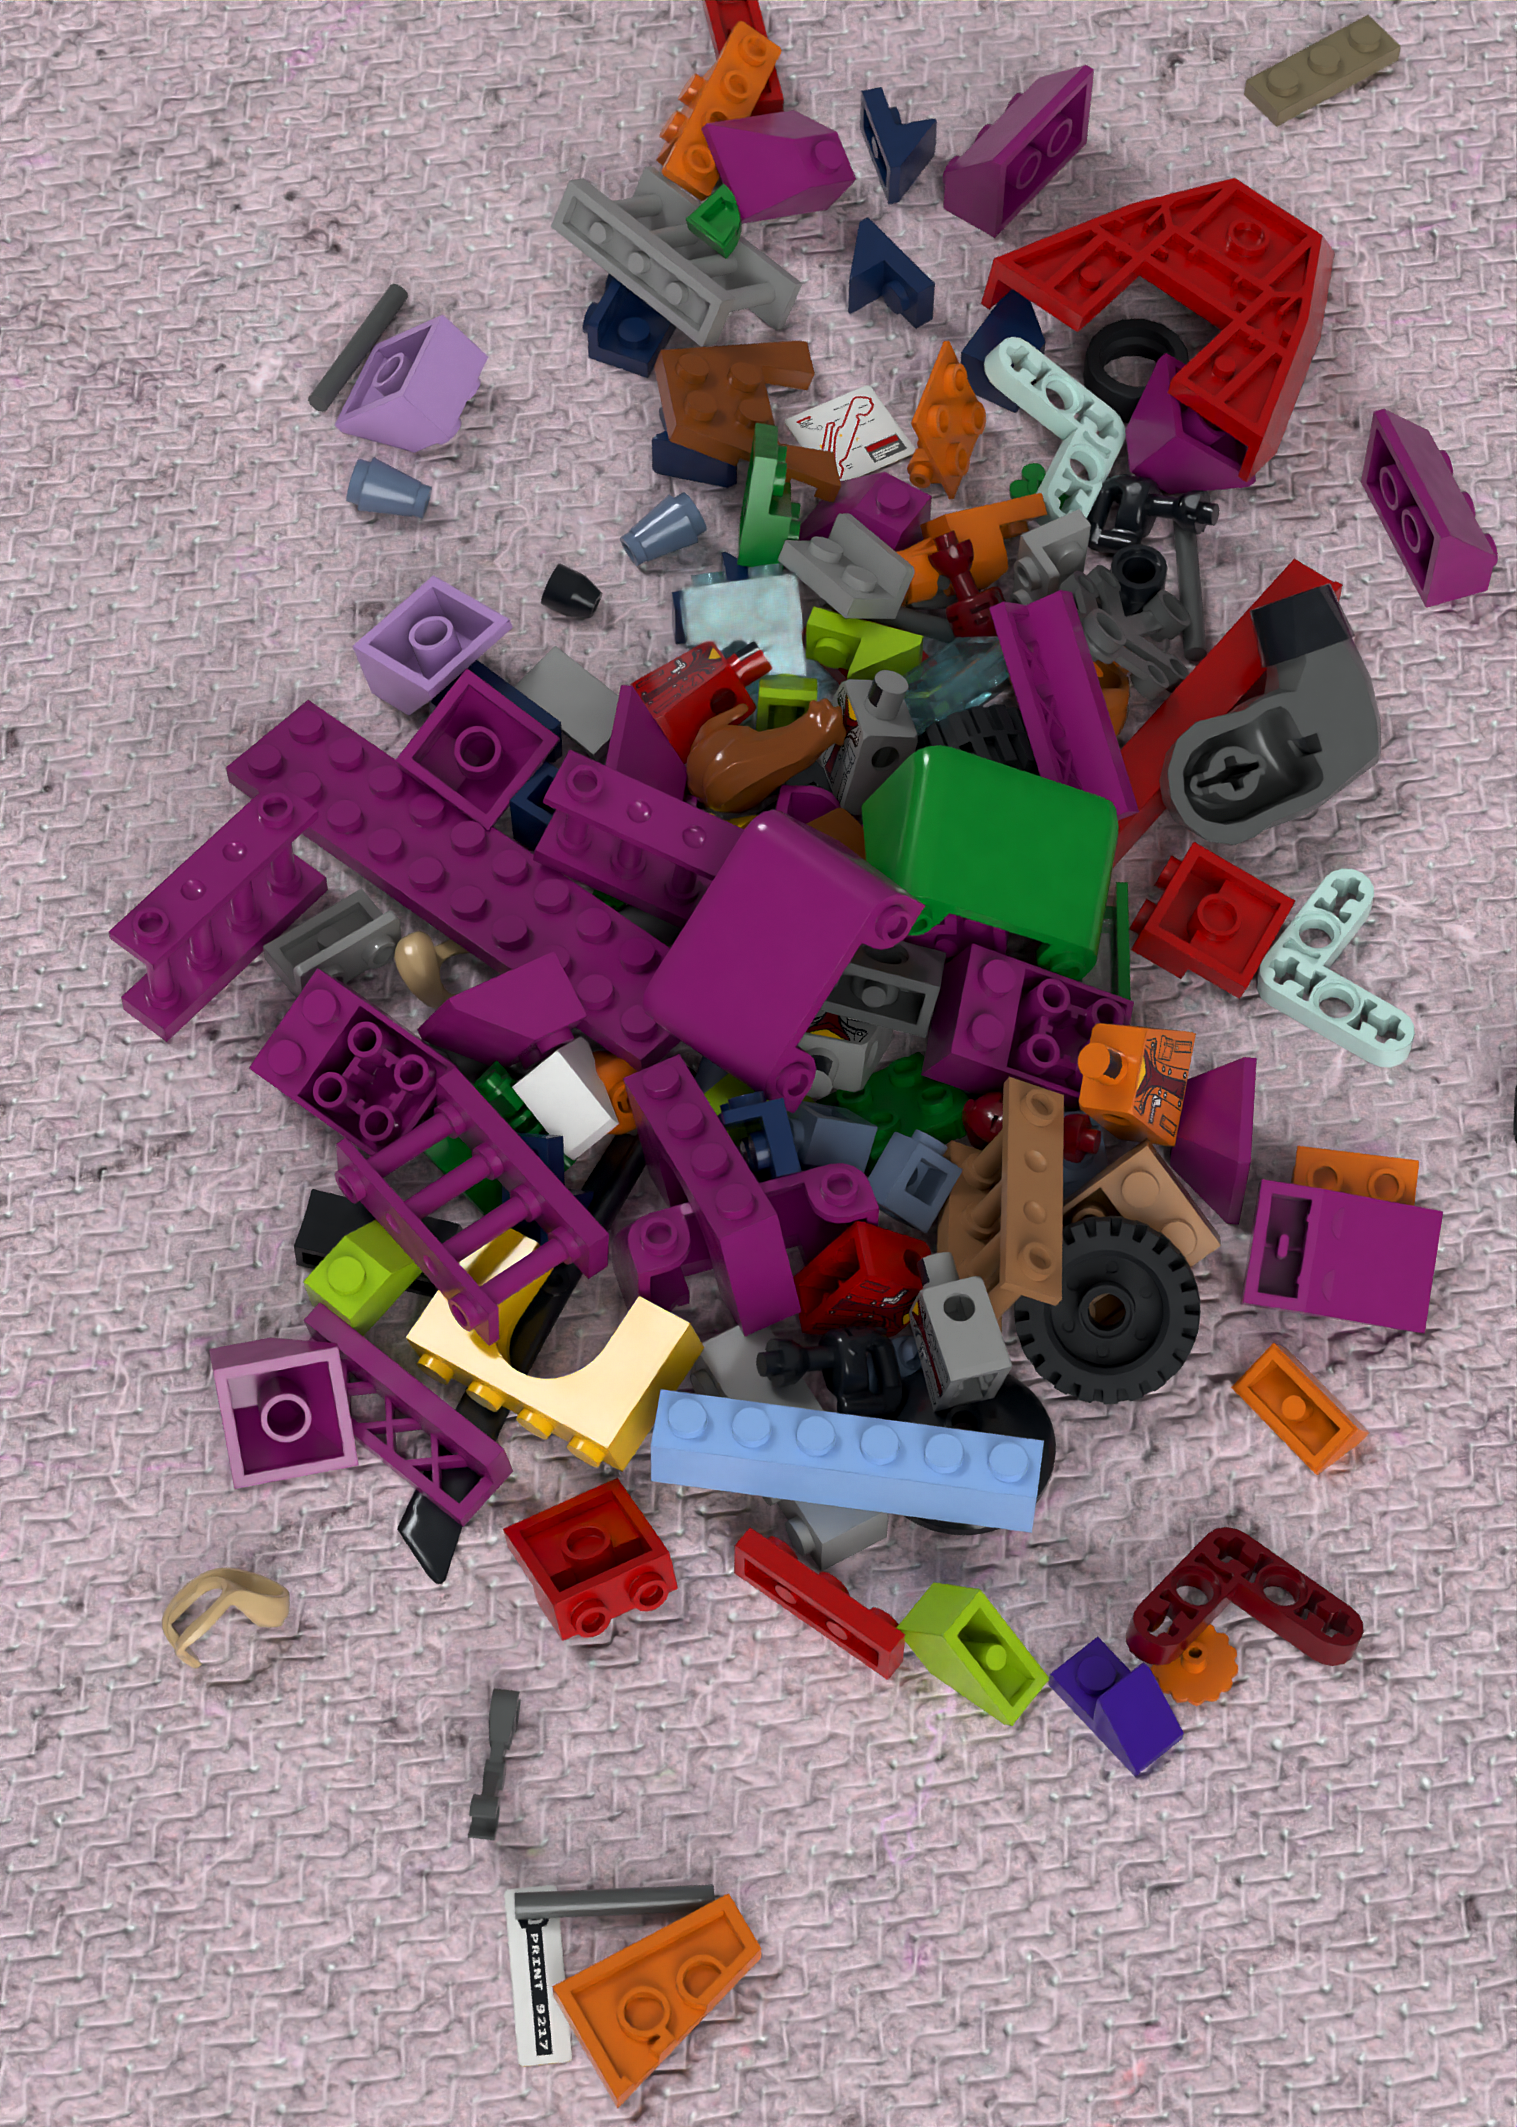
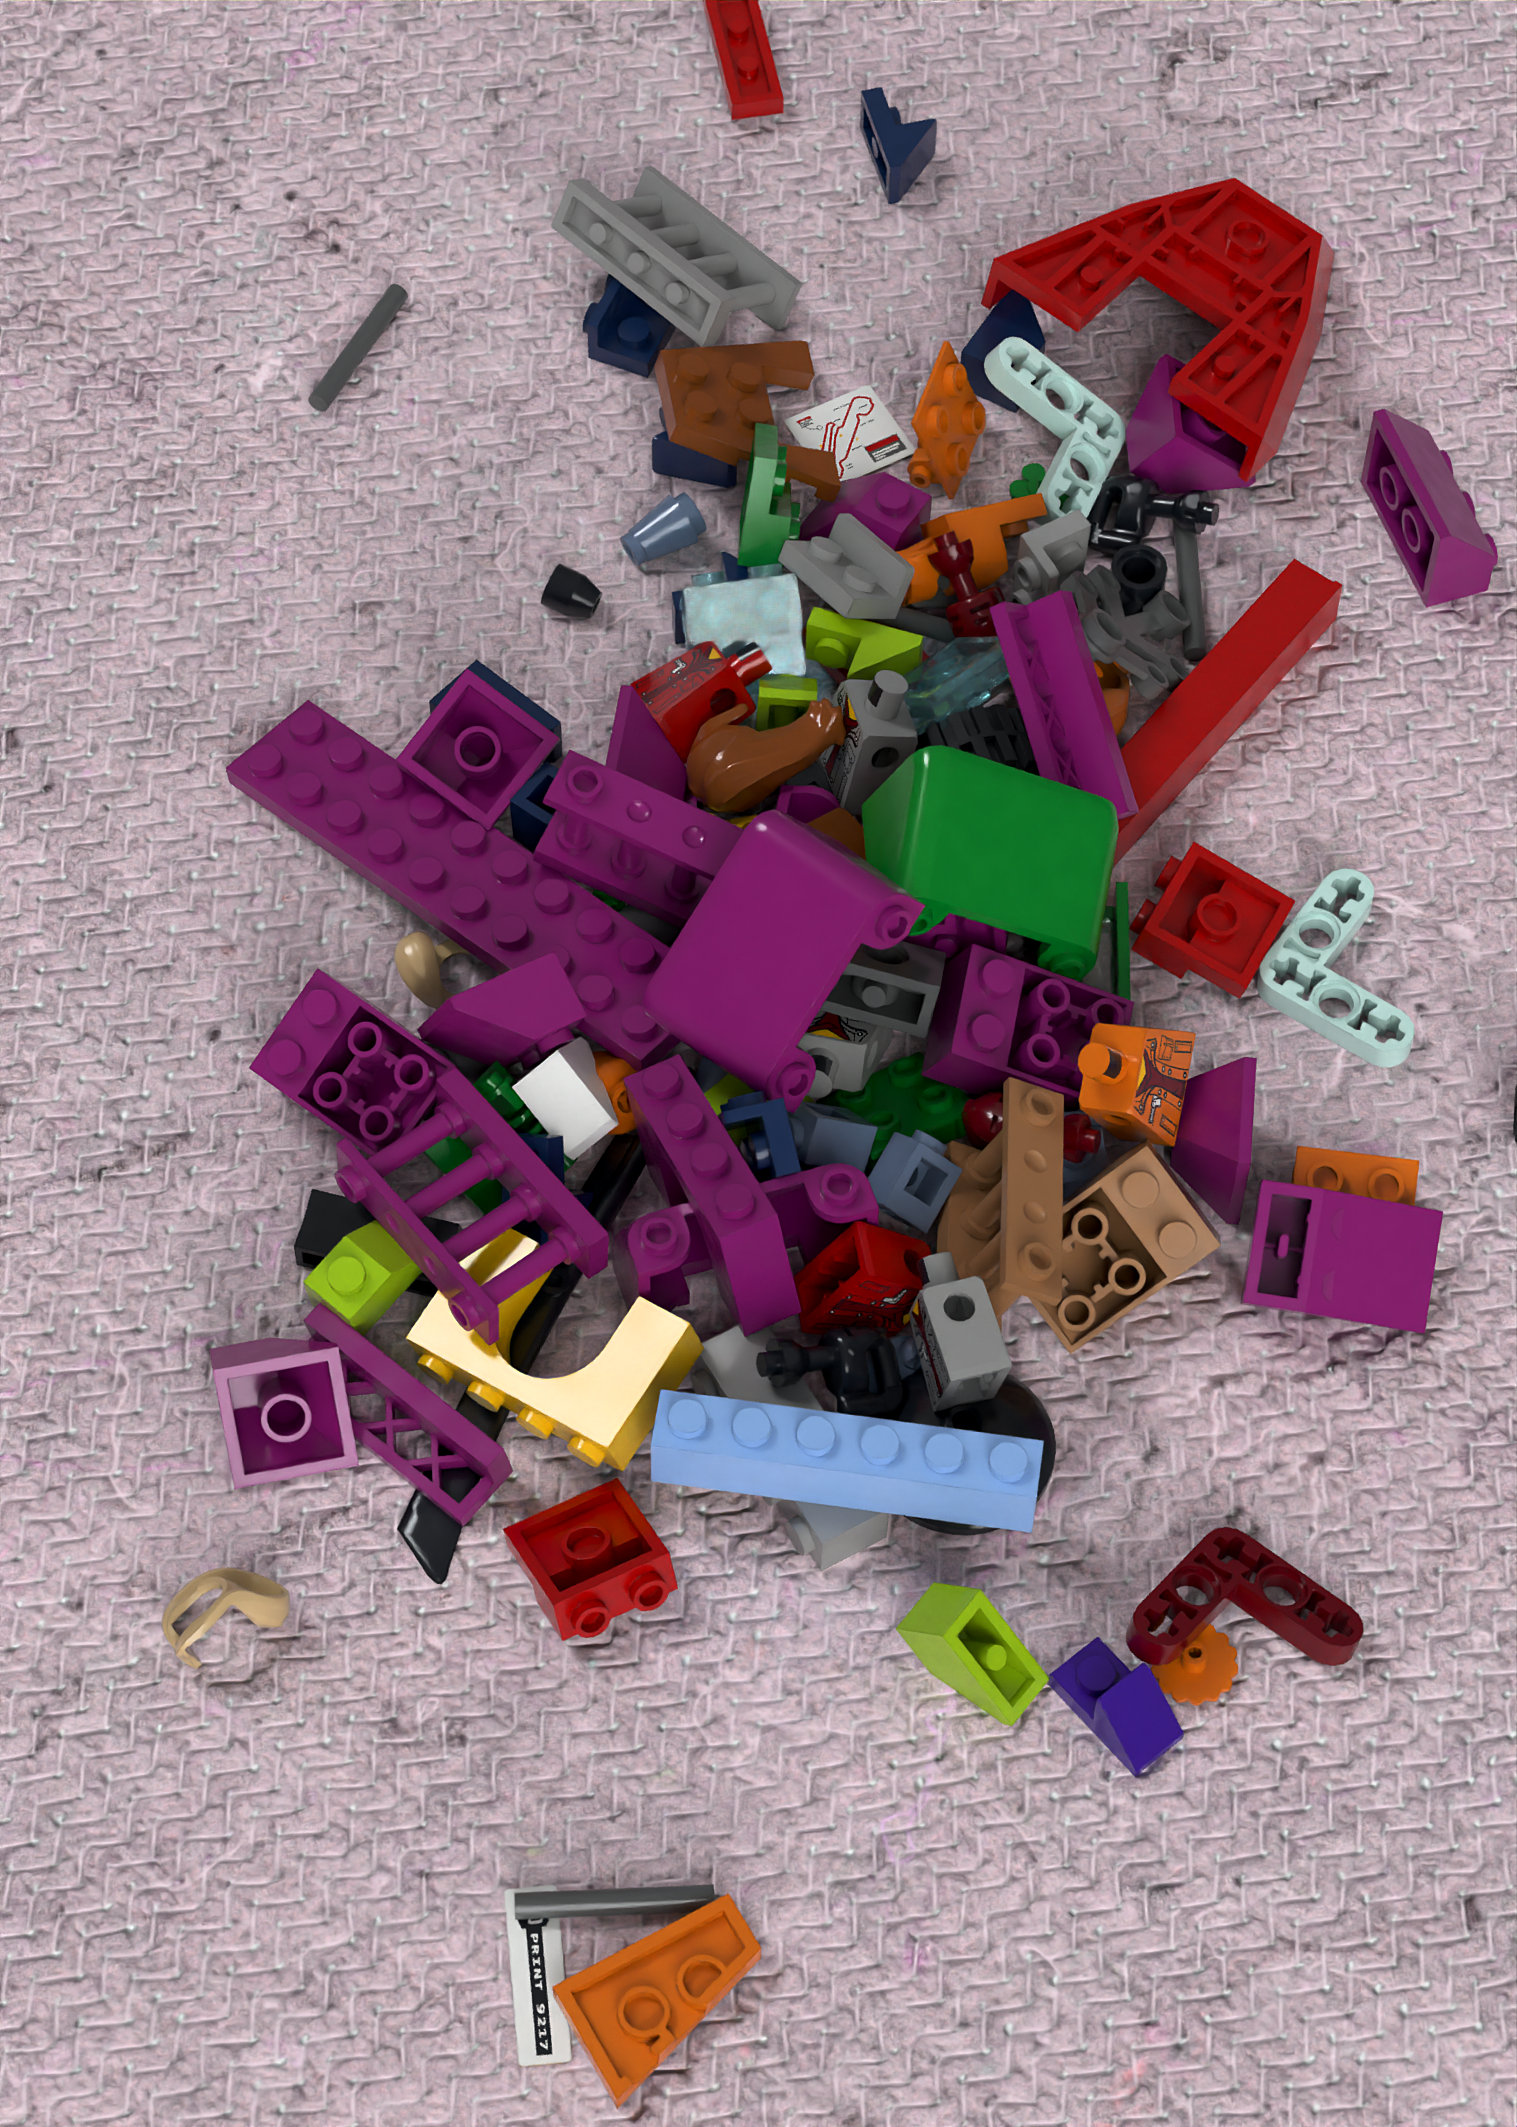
magenta fence [109,779,328,1042] -> none
light grey bracket [263,888,402,999] -> none
lavender slope [334,314,488,453] -> none
sand blue cone [346,457,432,519] -> none
lavender slope [352,575,513,715] -> none
dark grey piece [468,1688,521,1841] -> none
light grey hinge [514,646,619,765] -> none
orange bracket [656,21,782,201] -> none
green tile [685,184,742,259] -> none
magenta slope [702,110,856,224] -> none
red plate [734,1527,905,1680] -> none
dark blue slope [848,217,935,329] -> none
magenta slope [942,65,1094,238] -> none
black wheel [1014,1215,1201,1404] -> none
black tyre [1083,318,1189,424] -> none
dark grey piece [1159,583,1382,845] -> none
orange slope [1231,1343,1370,1475] -> none
dark tan plate [1244,15,1401,127] -> none

